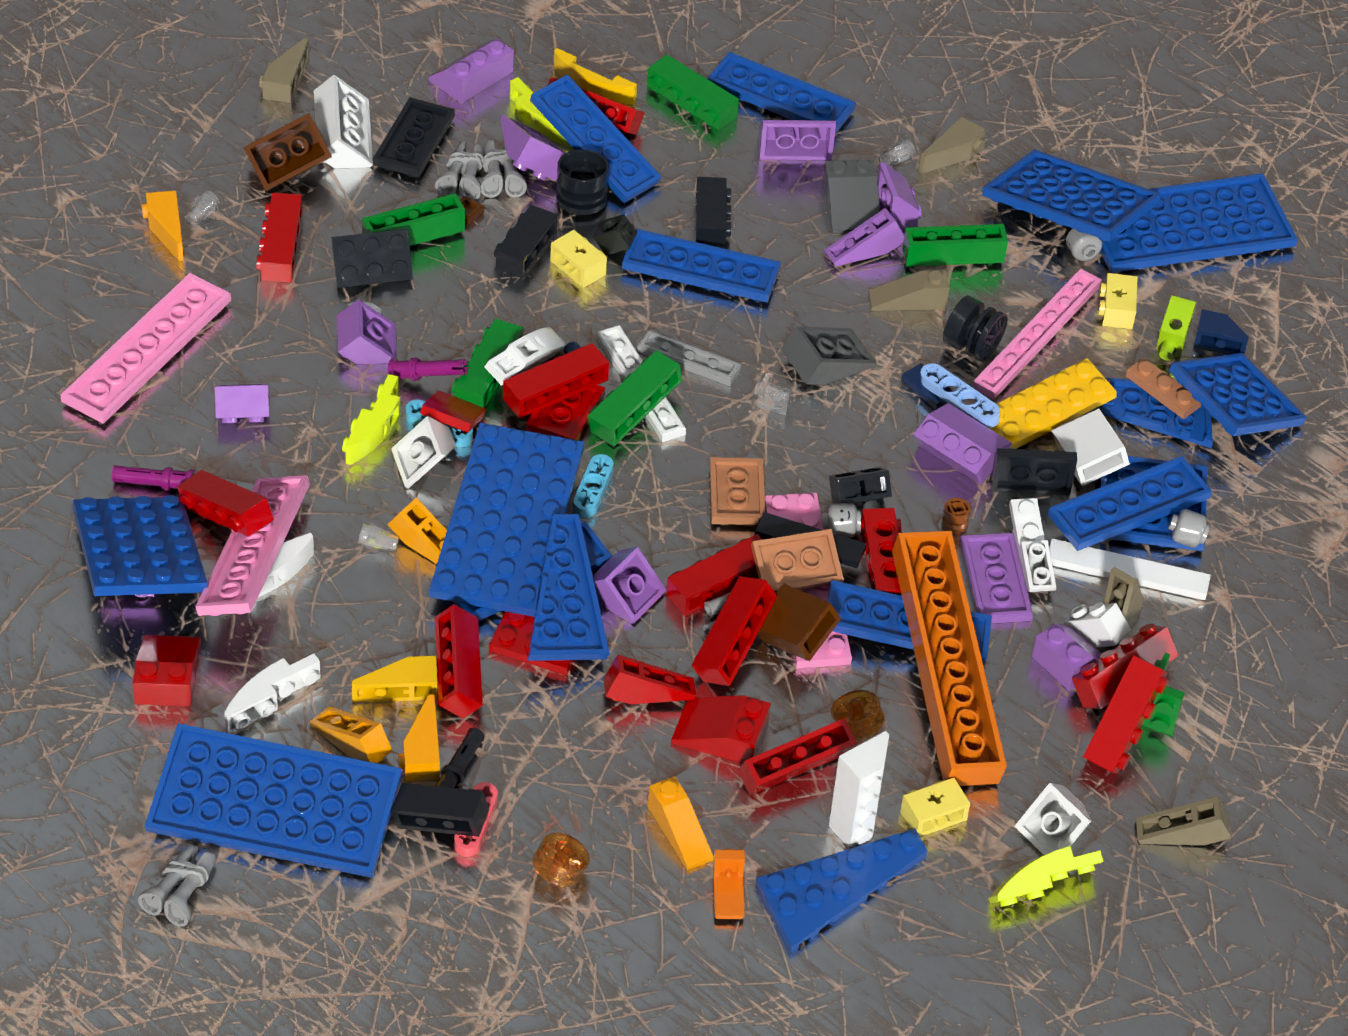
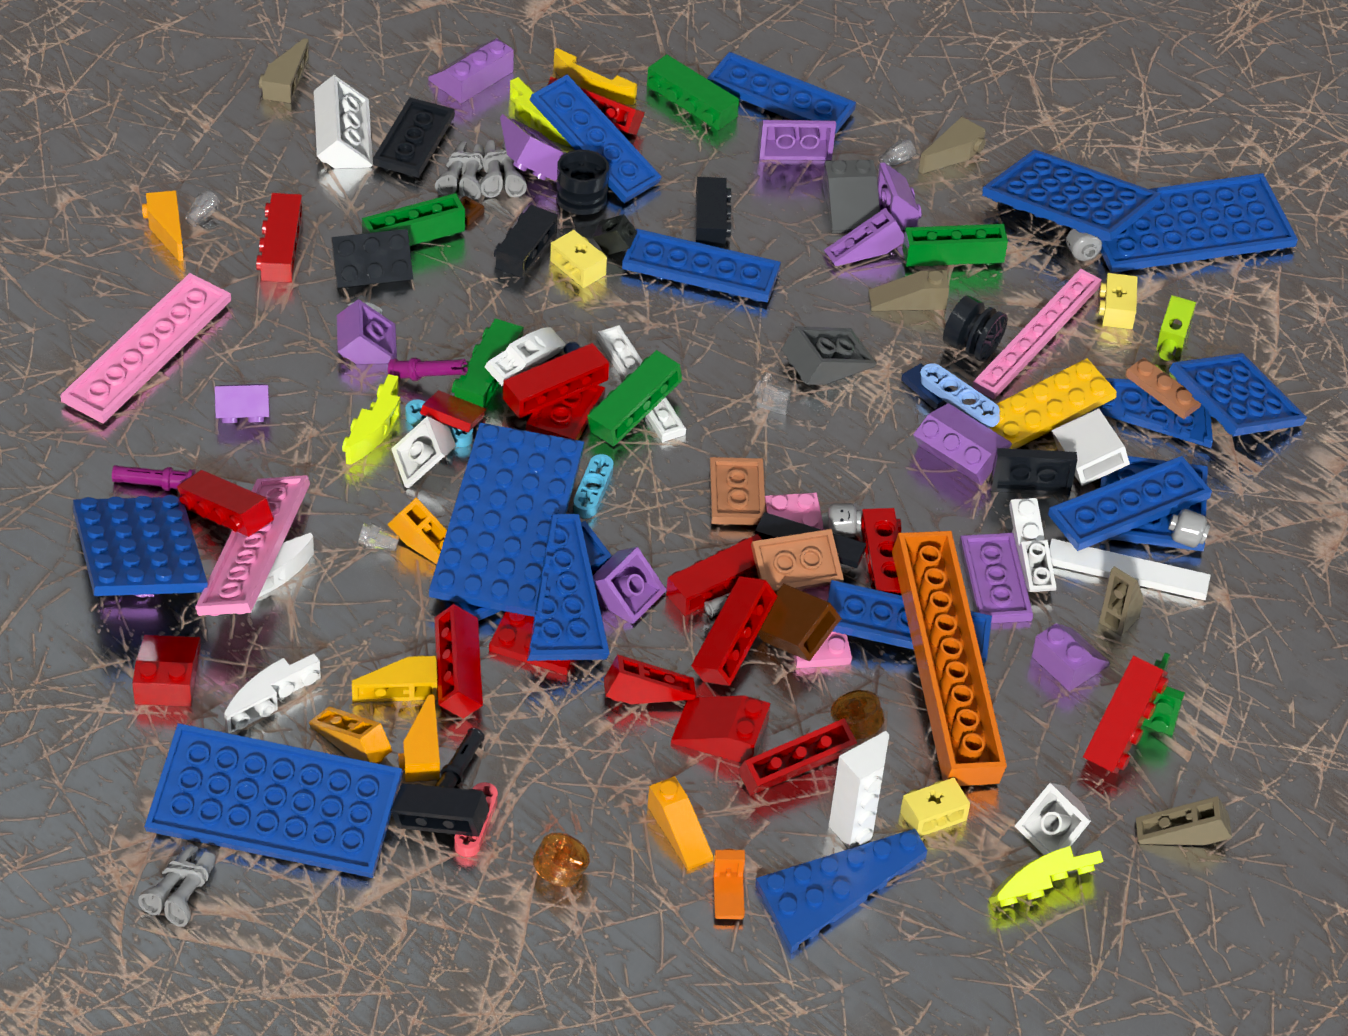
reddish brown slope [243,113,332,192] -> none
light grey tile [637,330,741,387] -> none
black brick [829,467,892,504] -> none
dark orange wheel [941,498,971,535] -> none
white slope [1063,602,1131,647] -> none
red brick [1072,624,1179,709] -> none
dark blue slope [1193,309,1249,355] -> none

